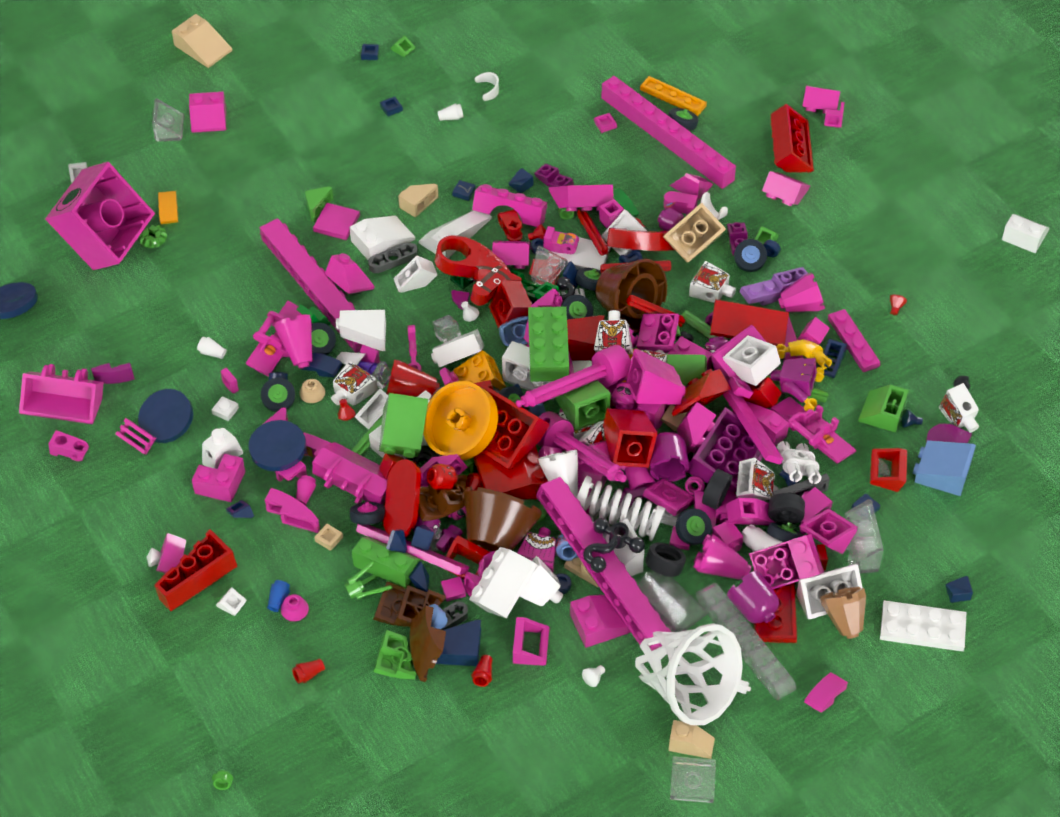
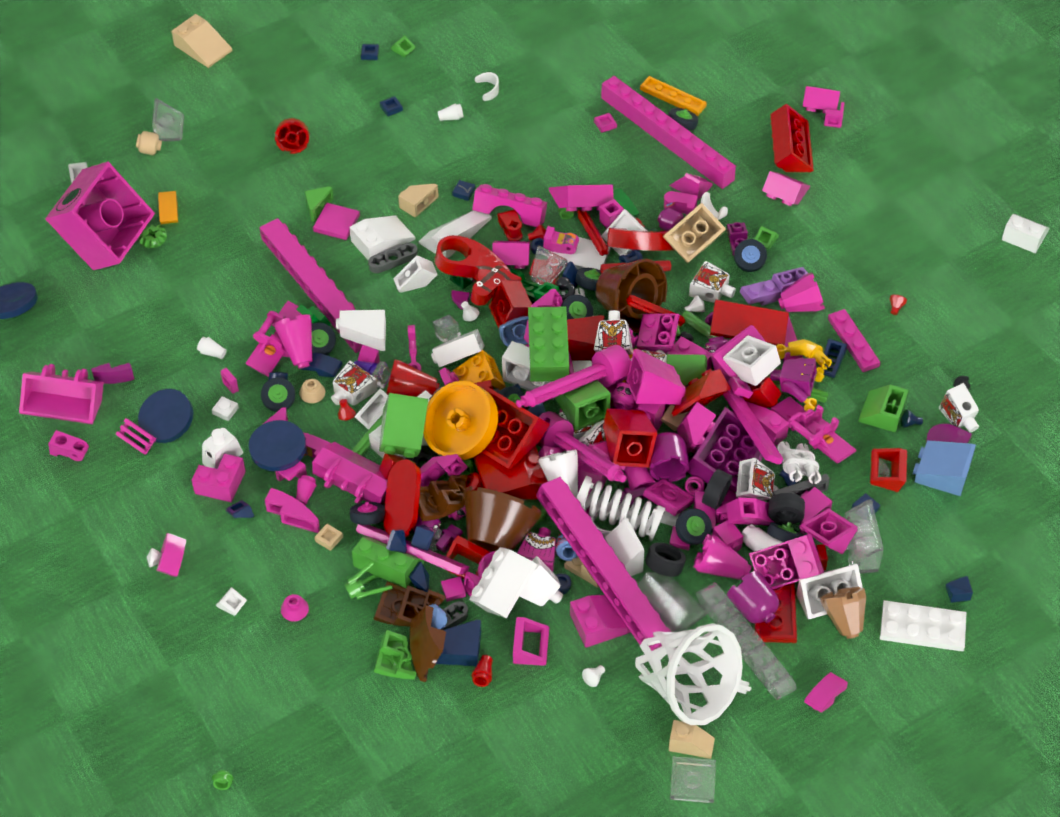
red wedge [154,529,238,611] -> none
dark pink slope [189,91,226,133] -> none
blue cone [267,580,290,612] -> none
red cone [292,659,325,683] -> none
dark pink slope [325,253,375,294] -> none
white sticker [336,352,365,365] -> none
red head [427,464,458,490] -> none
dark blue slope [509,168,533,193] -> none
magenta slope [534,163,574,187] -> none
black piece [583,518,645,573] -> none
dark blue tile [763,240,781,258] -> none
dark pink brick [797,317,830,345] -> none
none -> tan head [136,131,162,155]
none -> red cylinder [275,118,310,154]
none -> white rock [684,296,705,312]

